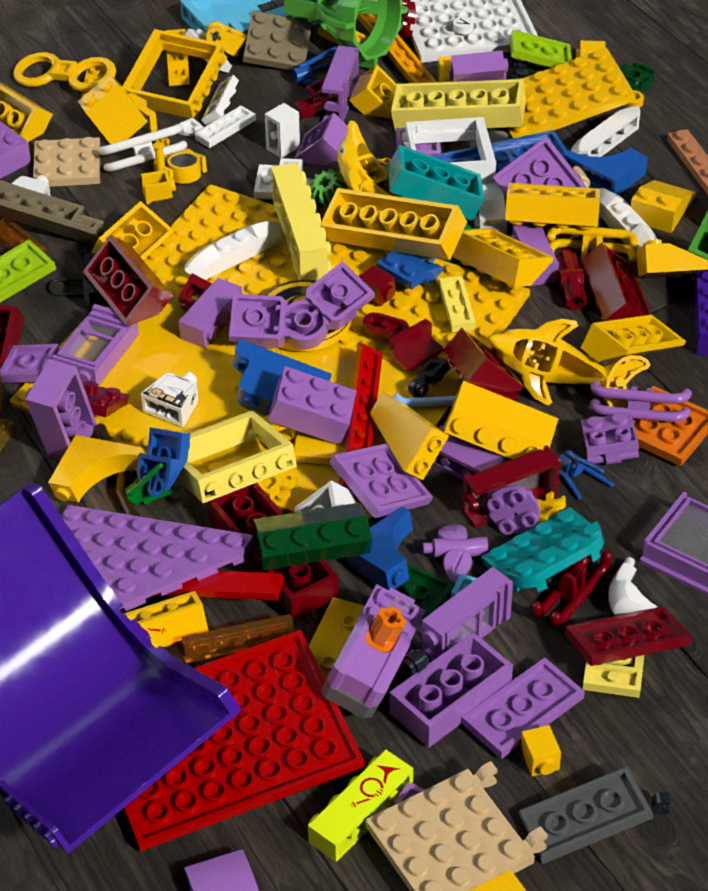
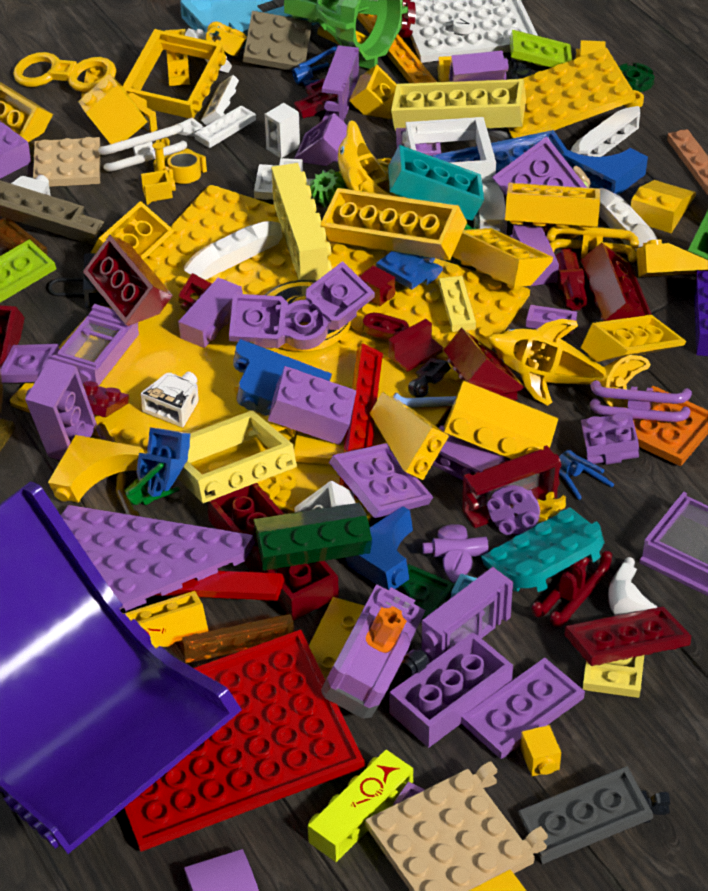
none -> medium lavender plate [526,305,577,334]

